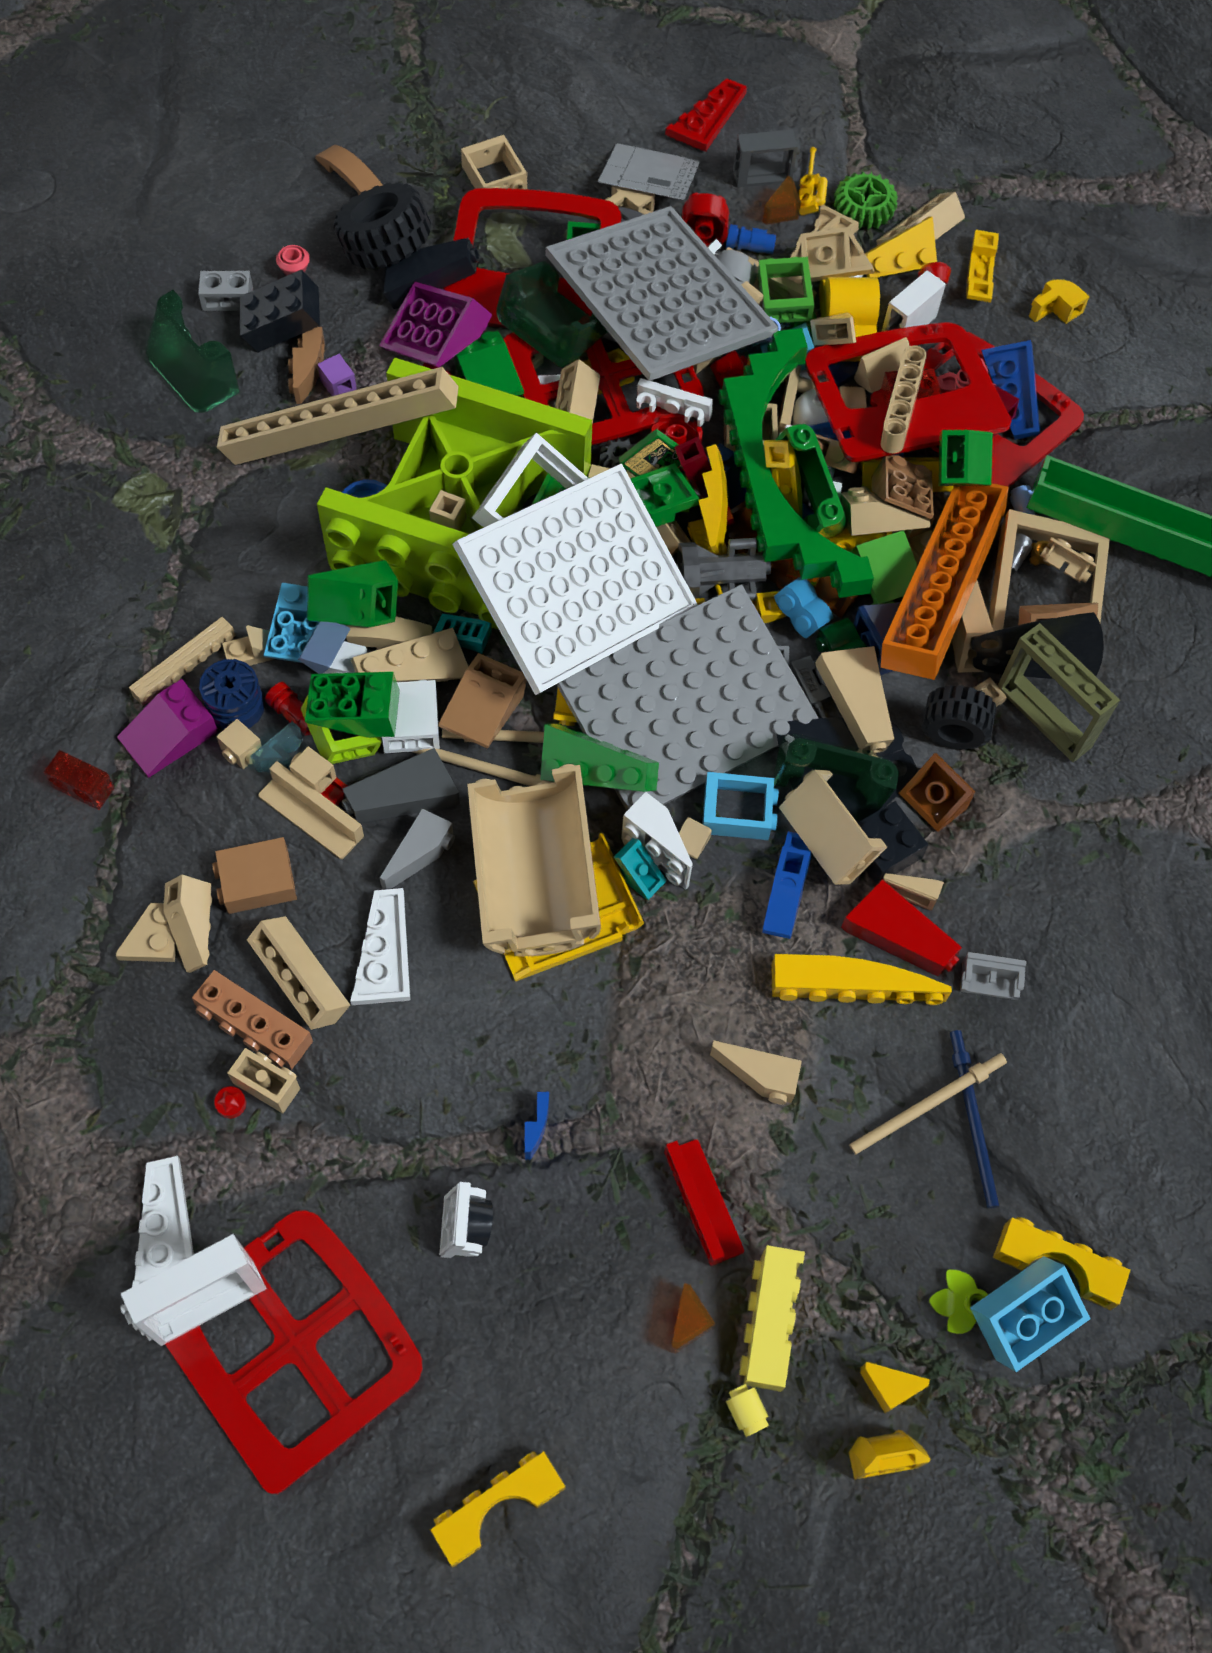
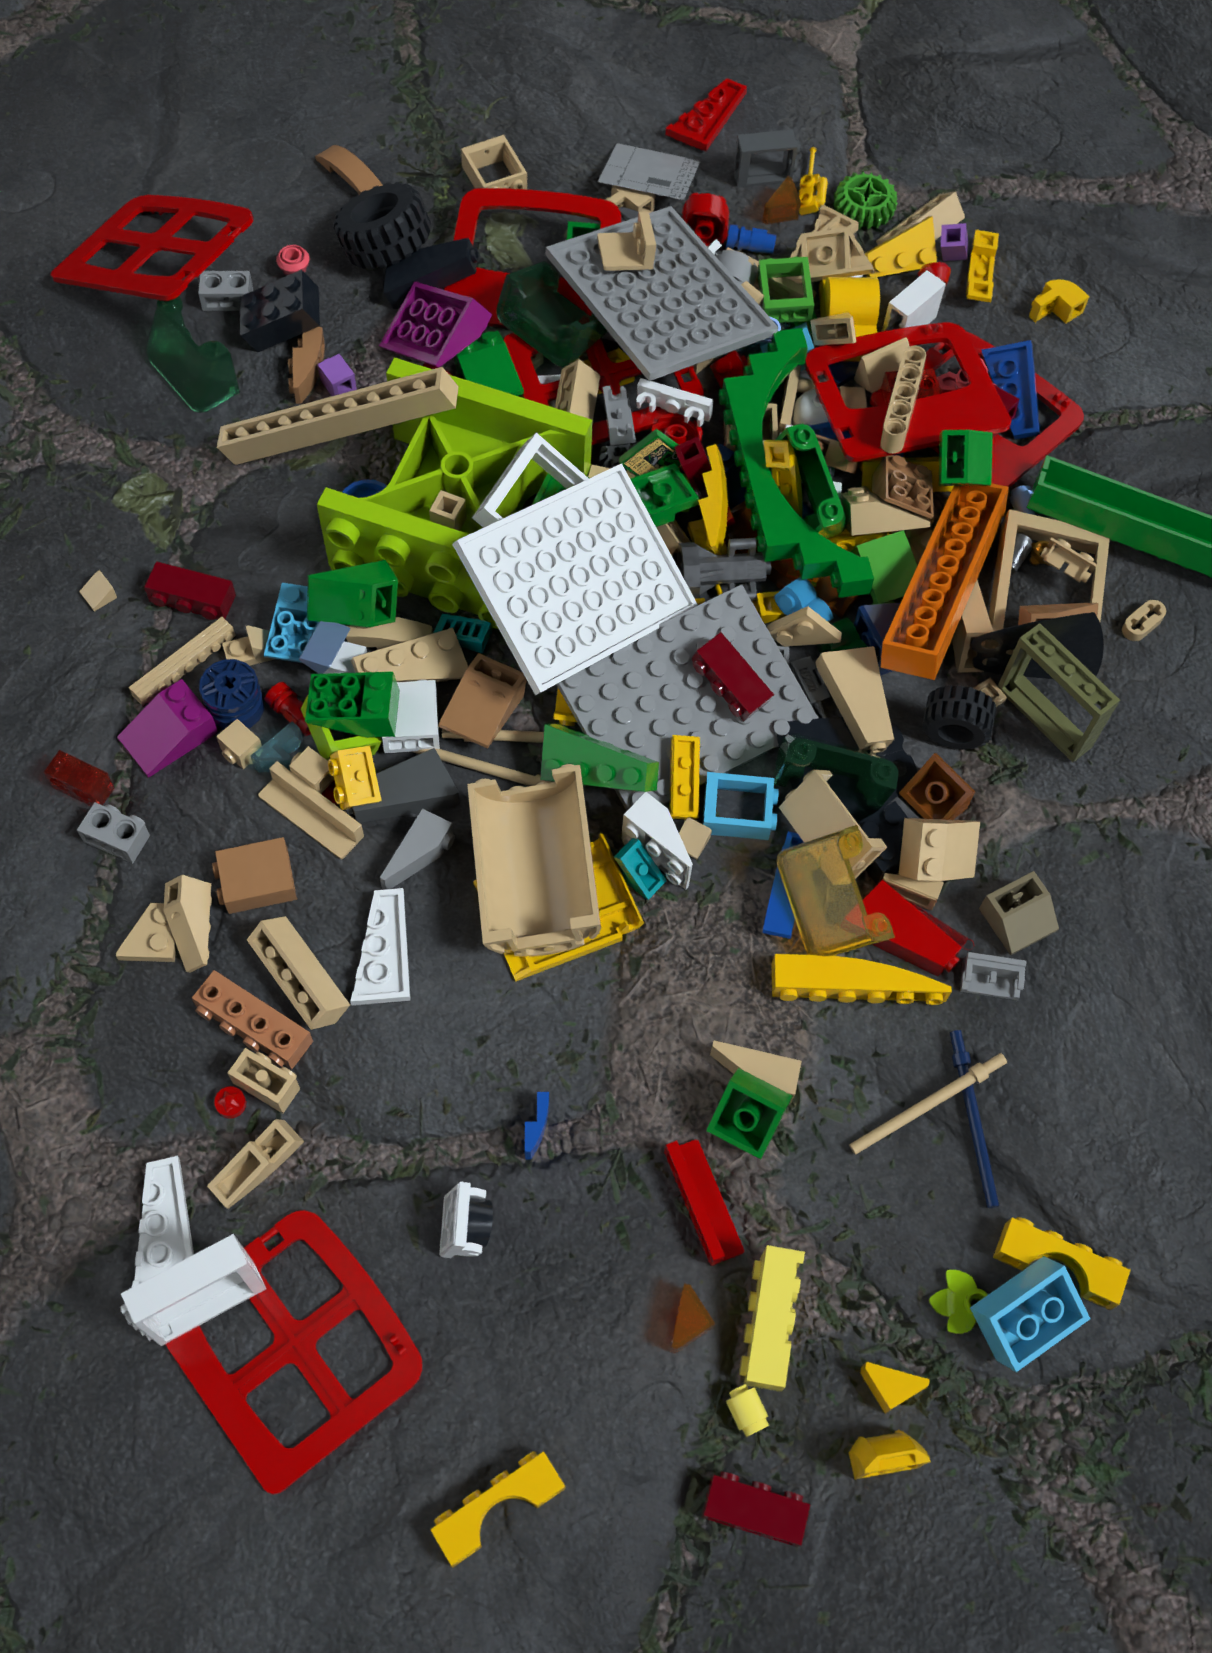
none -> red window [51,195,254,301]
none -> light grey brick [77,802,150,864]
none -> tan slope [79,570,117,611]
none -> dark red brick [144,561,236,620]
none -> tan slope [207,1119,304,1208]
none -> yellow bracket [328,746,382,810]
none -> tan bracket [597,212,656,271]
none -> light grey hinge [603,386,636,446]
none -> yellow tile [669,735,700,820]
none -> dark red brick [691,632,774,722]
none -> dark red brick [701,1471,811,1547]
none -> green brick [706,1068,793,1159]
none -> tan wing [767,606,842,647]
none -> clear yellow windscreen [777,825,895,957]
none -> tan slope [899,818,980,881]
none -> red piece [906,899,974,950]
none -> medium lavender brick [941,223,968,261]
none -> dark tan slope [979,871,1059,956]
none -> tan beam [1122,600,1166,641]

